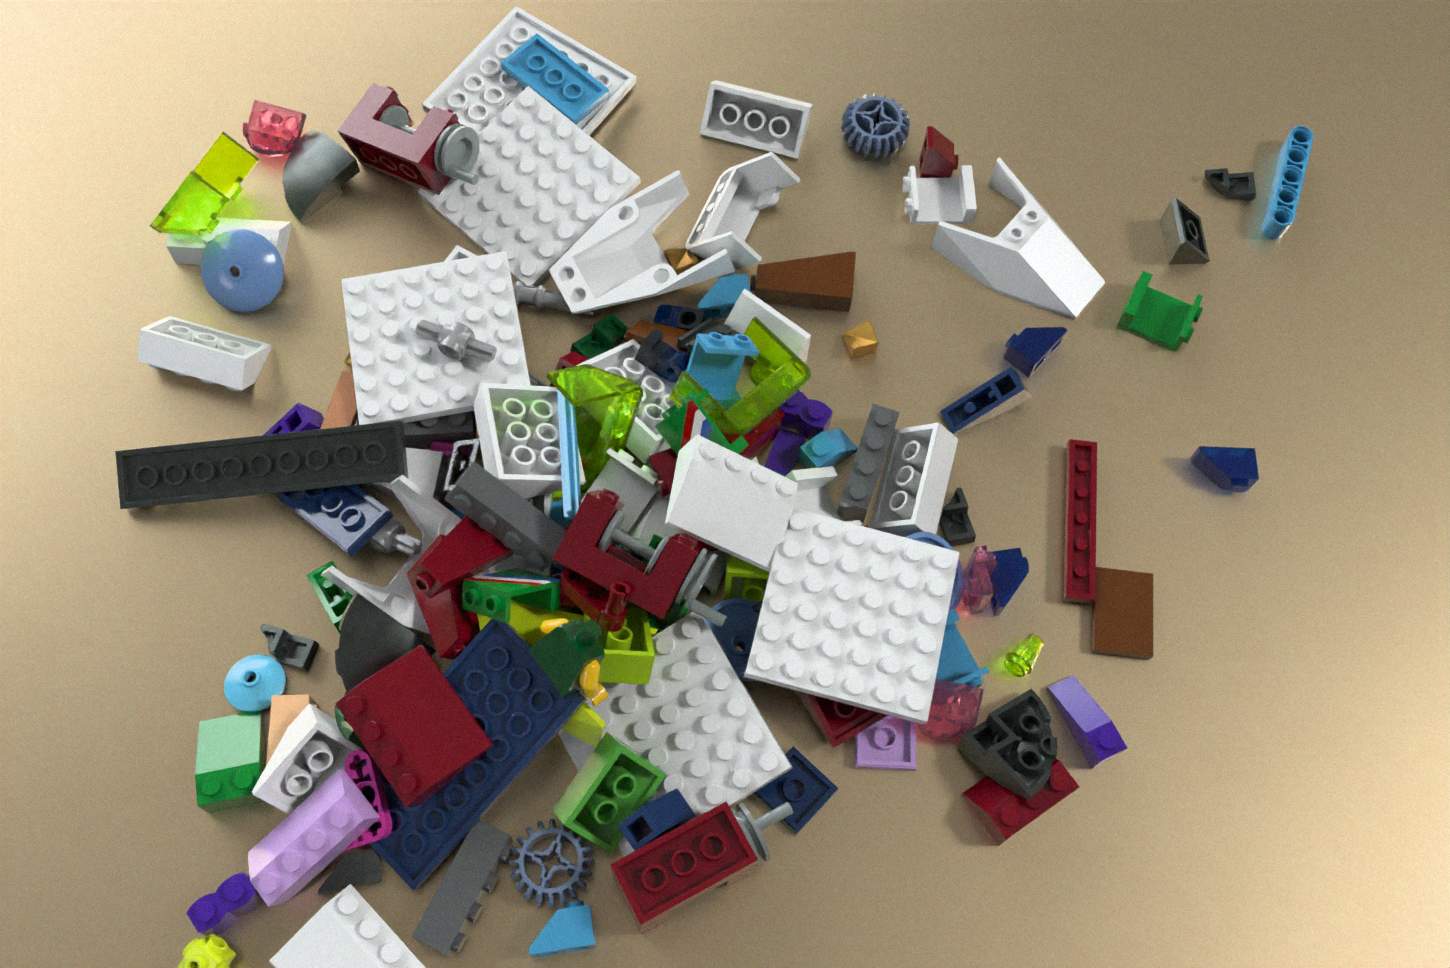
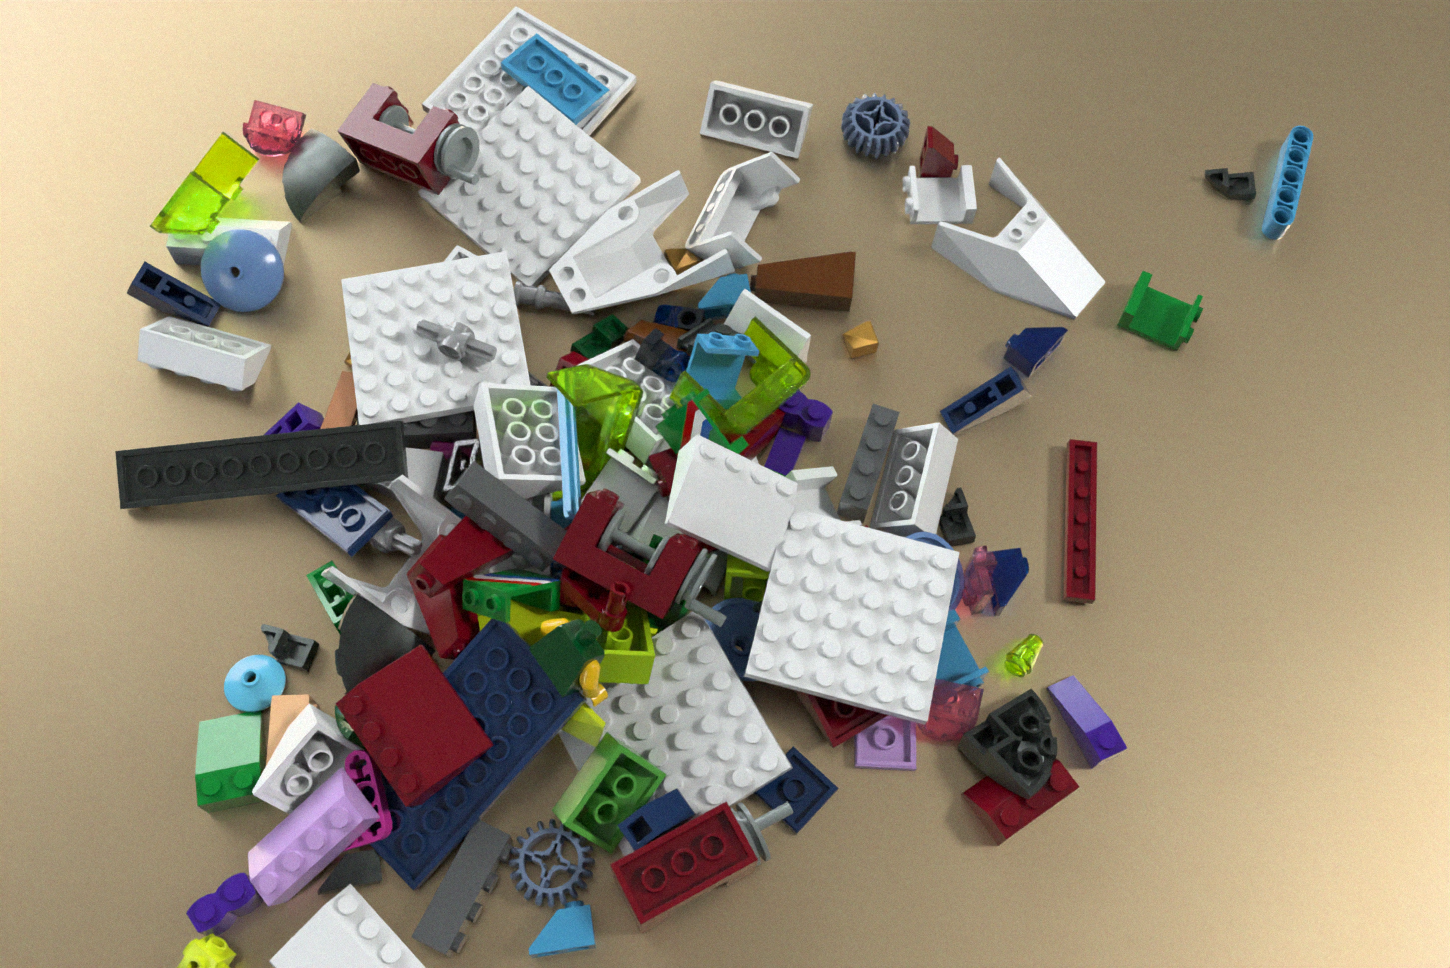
dark azure slope [797,428,858,469] -> none
reddish brown tile [1092,567,1153,659] -> none
pearl dark grey slope [1160,198,1210,265] -> none
clear blue slope [1190,446,1259,493] -> none
none -> dark blue slope [127,261,221,327]

